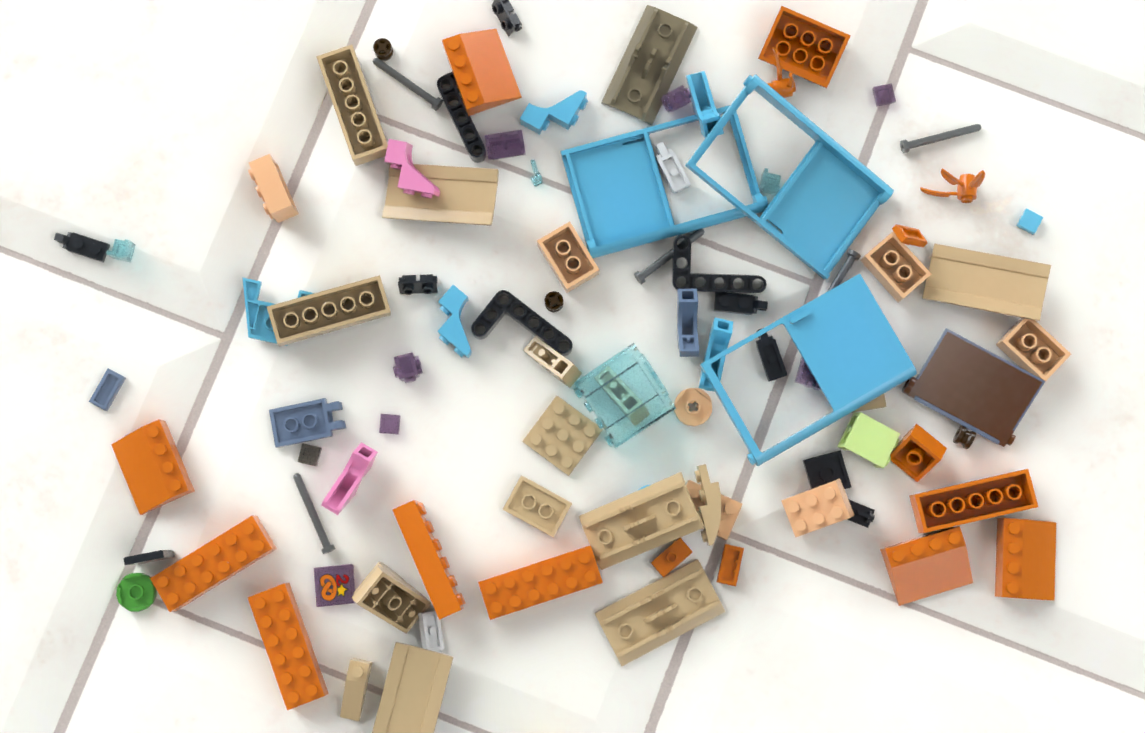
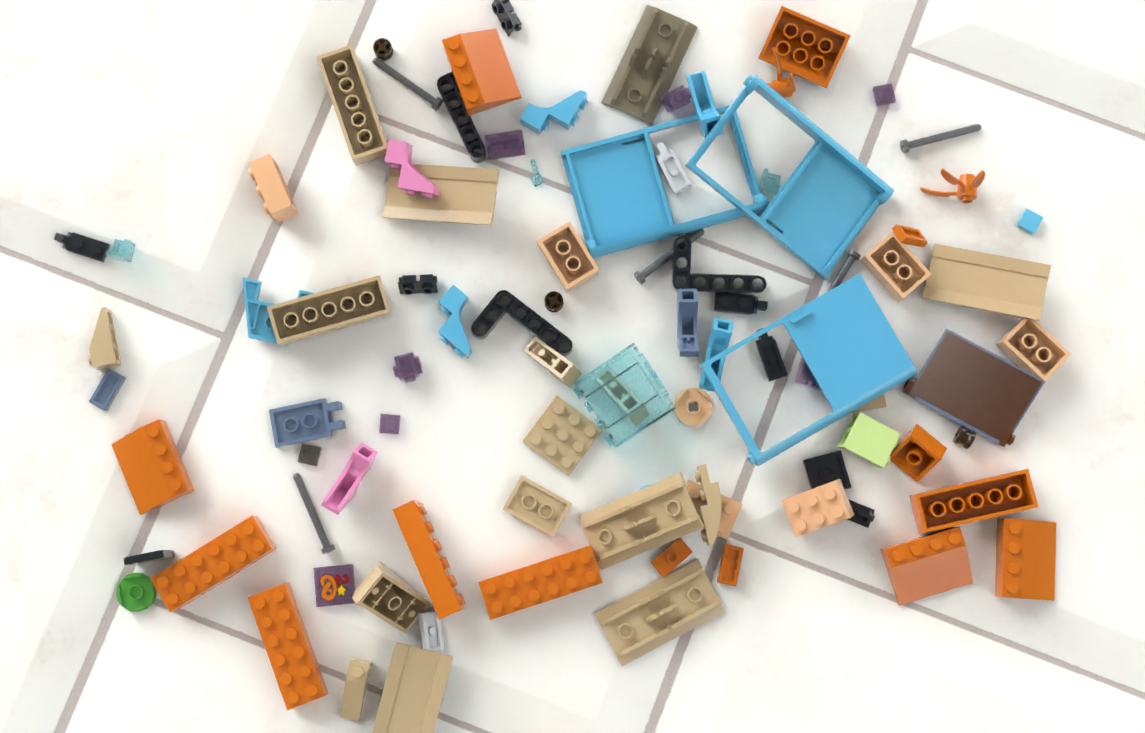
none -> tan slope [88,307,121,370]

